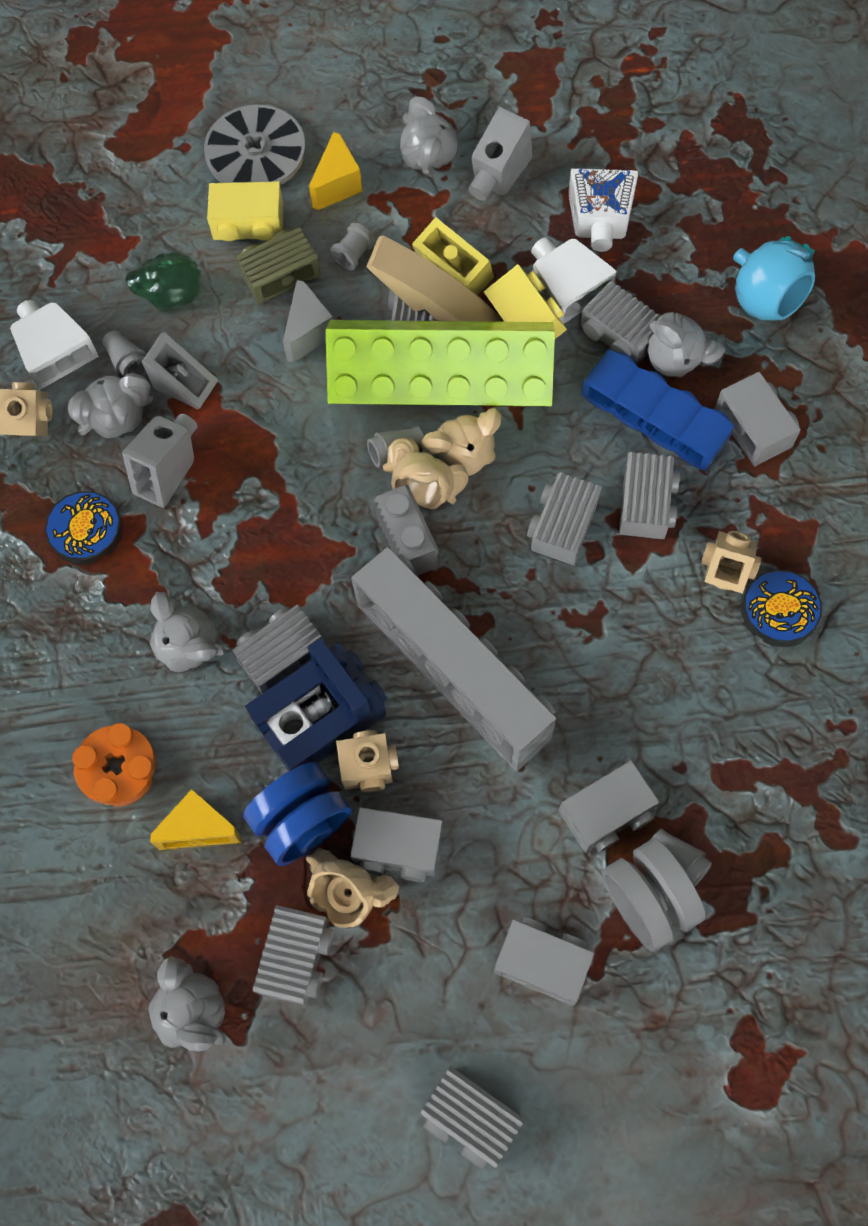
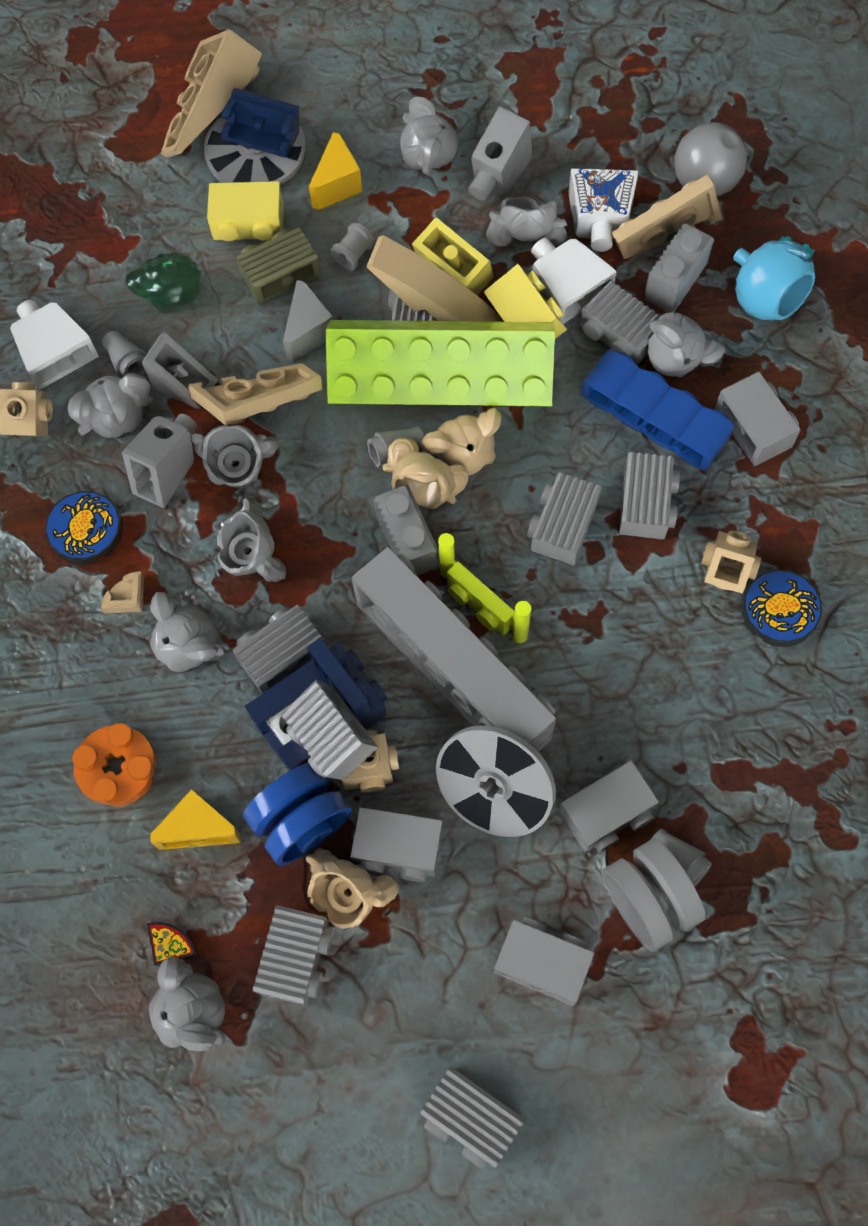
none -> tan tile [101,571,144,613]
none -> tile [147,922,199,967]
none -> tan wedge [161,29,262,158]
none -> tan wing [188,363,322,425]
none -> light grey hair [191,425,278,488]
none -> light grey hair [217,498,286,582]
none -> dark blue hinge [221,88,299,158]
none -> light grey brick [281,680,378,780]
none -> light grey piece [436,726,556,837]
none -> neon yellow plate [438,533,531,643]
none -> light grey hair [486,196,567,247]
none -> tan wing [612,175,722,259]
none -> light grey brick [644,224,714,313]
none -> light grey piece [674,122,747,197]

